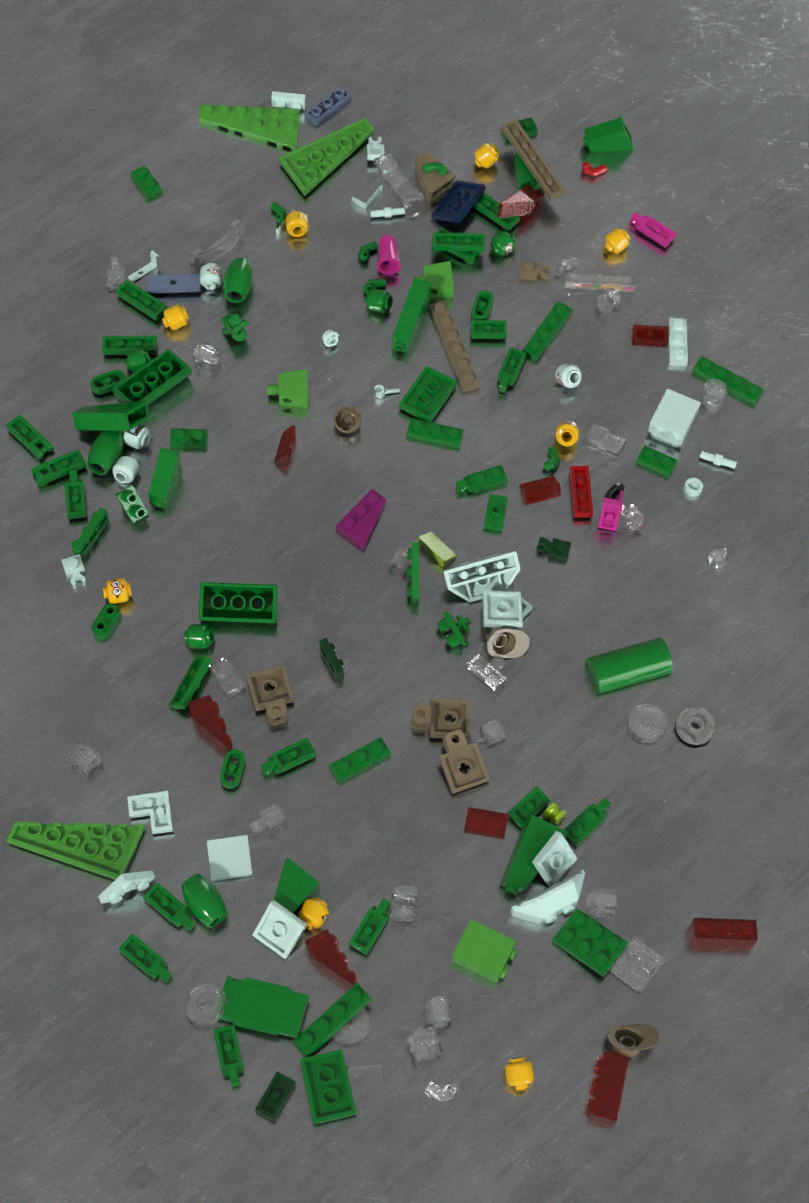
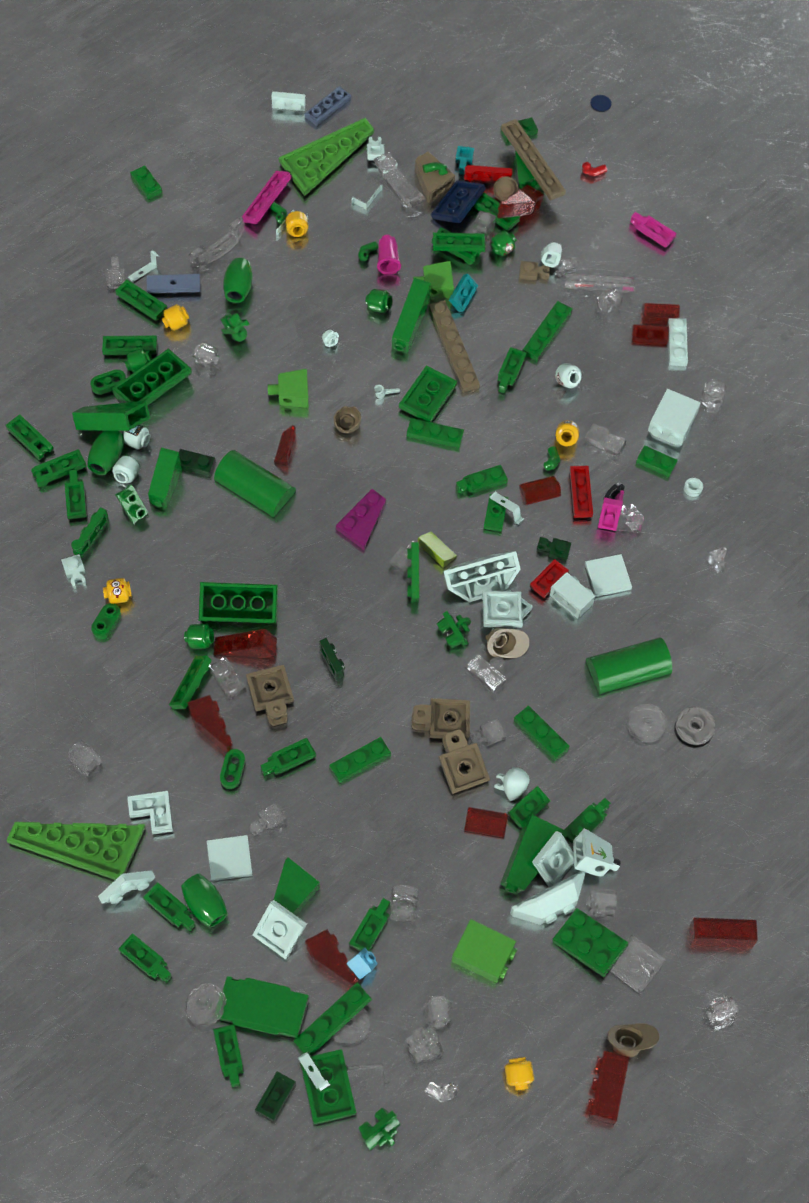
green plate [169,428,208,449] -> none
bright green wing [199,104,300,151] -> none
light aqua head [200,263,223,290] -> none
yellow head [298,897,329,930] -> none
green arm [363,278,386,294] -> none
light aqua bar [370,207,405,218] -> none
green plate [471,290,494,320] -> none
green plate [471,320,507,339] -> none
yellow head [474,143,500,169] -> none
lime wheel [542,802,567,826] -> none
green slope [583,117,634,152] -> none
yellow head [604,228,630,254] -> none
green plate [692,356,764,406] -> none
light aqua bar [700,451,737,469] -> none
none -> dark green plate [179,449,216,476]
none -> clear red slope [213,629,277,659]
none -> green brick [214,450,296,517]
none -> dark pink plate [241,171,292,224]
none -> light aqua piece [298,1052,330,1091]
none -> medium azure plate [346,947,378,980]
none -> green hips [359,1108,400,1151]
none -> teal plate [449,274,478,312]
none -> teal plate [455,146,474,175]
none -> red plate [464,165,512,184]
none -> clear brick [473,210,496,241]
none -> light aqua piece [490,491,524,524]
none -> dark tan plate [493,177,518,202]
none -> light aqua piece [494,767,530,801]
none -> green plate [514,705,570,761]
none -> red plate [530,559,569,598]
none -> light aqua rock [541,242,562,268]
none -> light aqua brick [550,572,595,619]
none -> light aqua torso [573,828,621,877]
none -> light aqua tile [585,554,632,597]
none -> dark blue sticker [590,95,612,111]
none -> clear red slope [642,303,680,318]
none -> clear head [706,995,739,1027]

